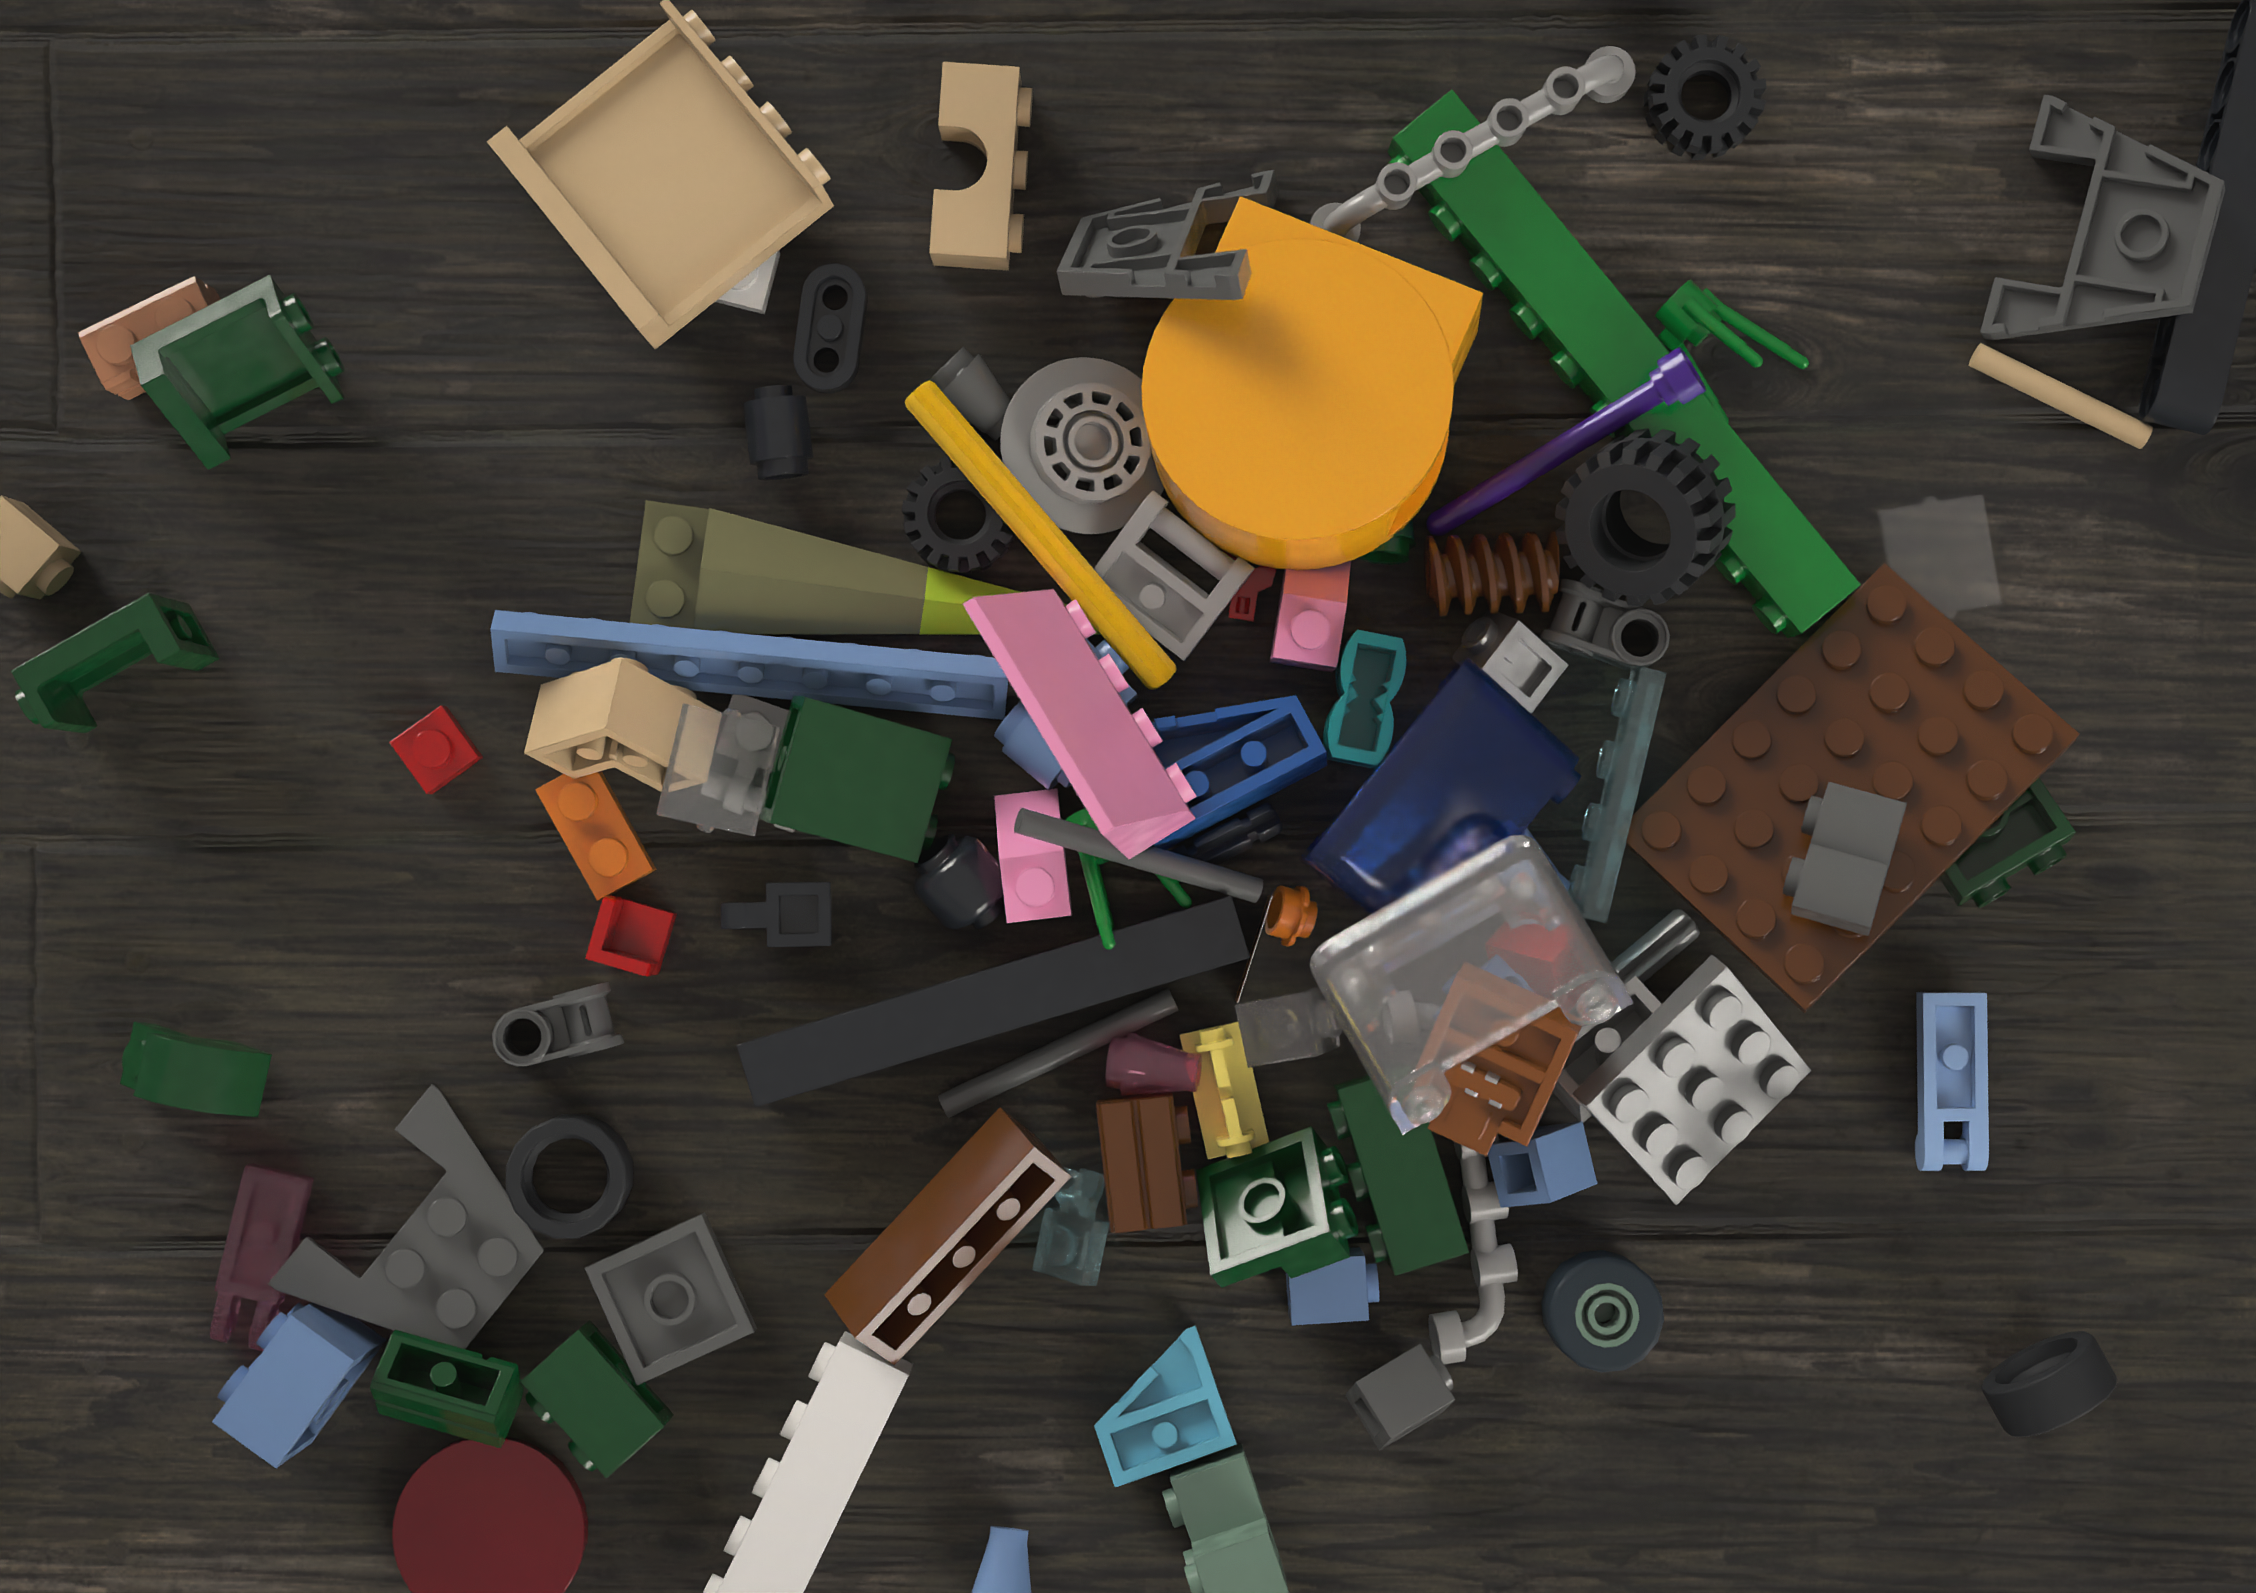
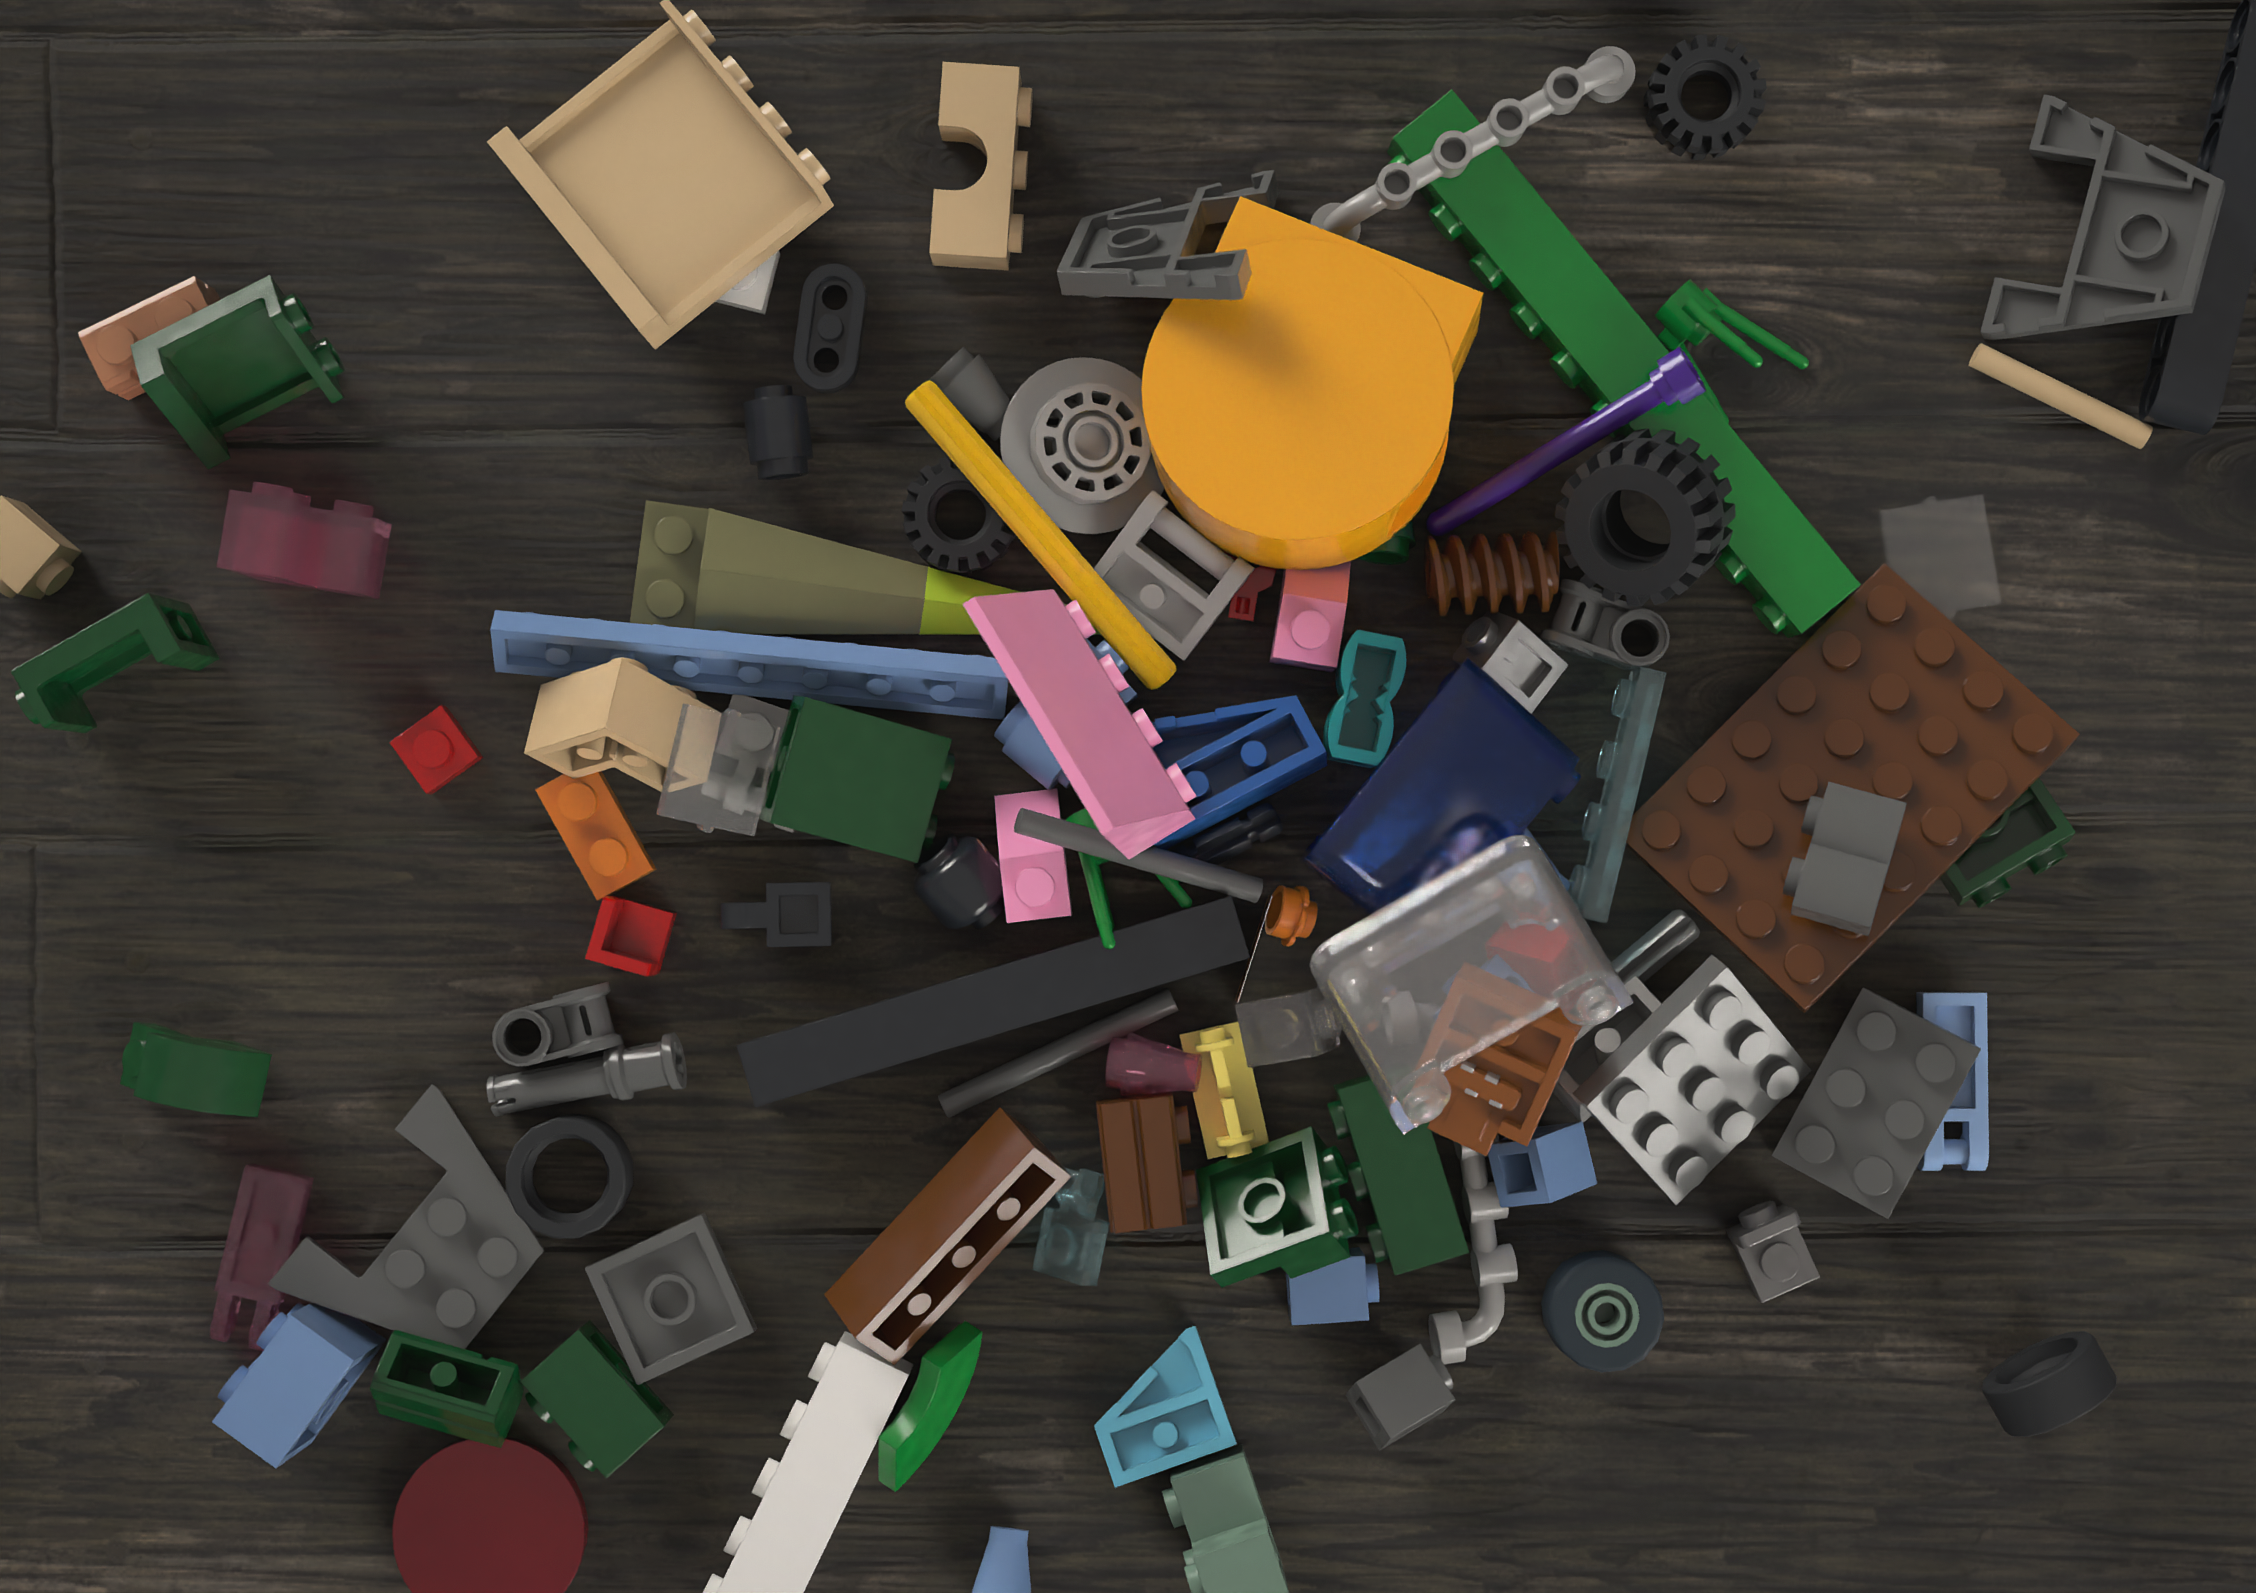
none -> clear pink brick [217,482,391,599]
none -> dark grey pin [487,1032,687,1117]
none -> green tile [878,1321,982,1492]
none -> flat silver bracket [1726,1201,1820,1303]
none -> dark grey plate [1772,986,1981,1219]

